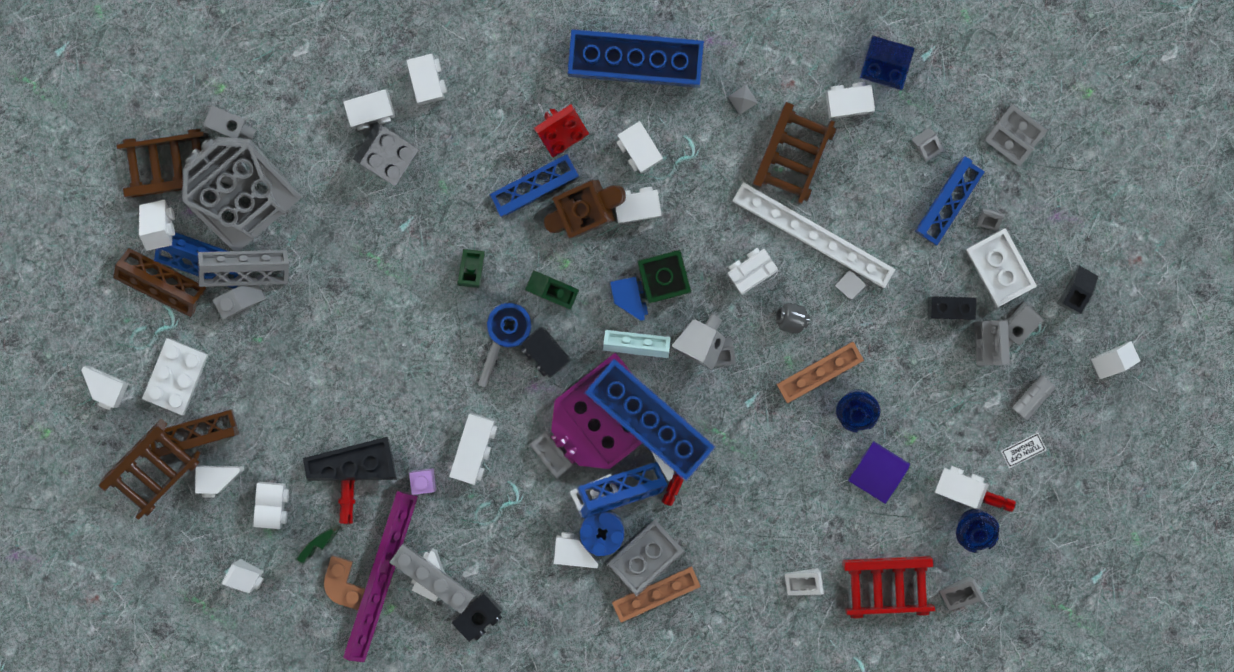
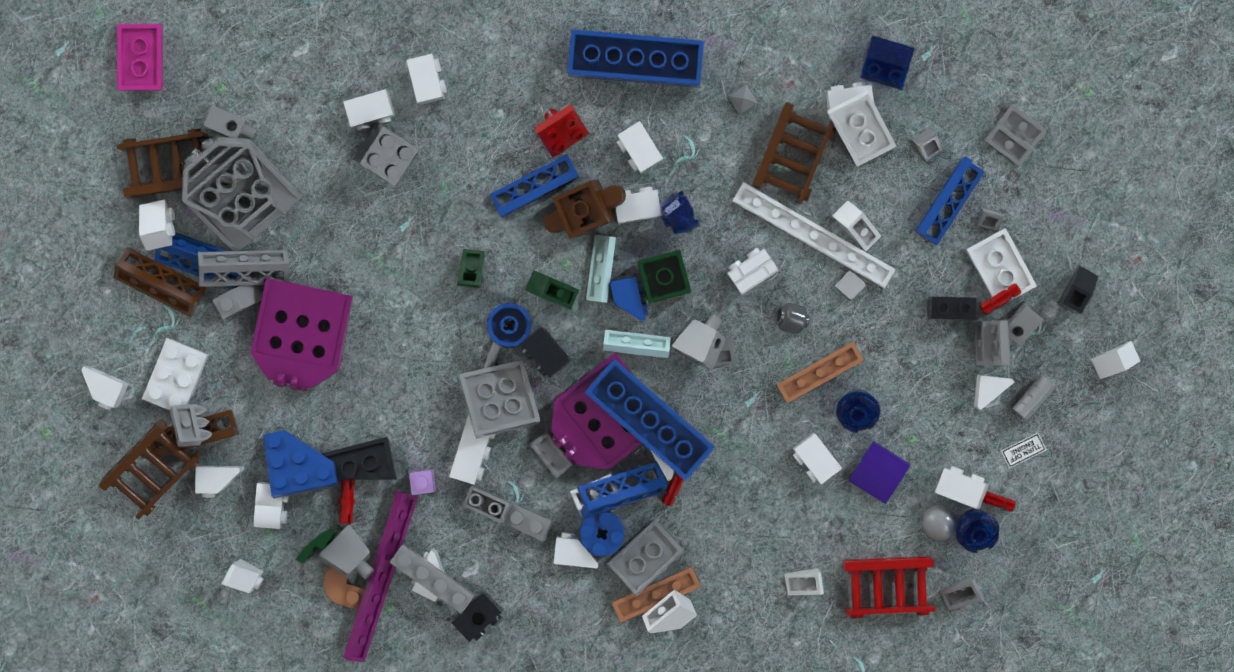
none -> dark pink plate [117,24,163,91]
none -> light grey plate [170,404,213,447]
none -> magenta hinge [251,278,353,391]
none -> blue plate [263,430,338,499]
none -> light grey torso [319,525,374,579]
none -> light grey plate [459,360,540,438]
none -> light grey slope [463,485,553,542]
none -> light aqua plate [586,235,616,303]
none -> white slope [642,590,697,633]
none -> clear blue cone [660,191,700,234]
none -> white brick [793,432,842,484]
none -> white plate [828,90,897,167]
none -> white slope [832,201,881,251]
none -> light grey hair [922,505,956,541]
none -> white slope [974,375,1014,410]
none -> red axle [980,284,1021,314]

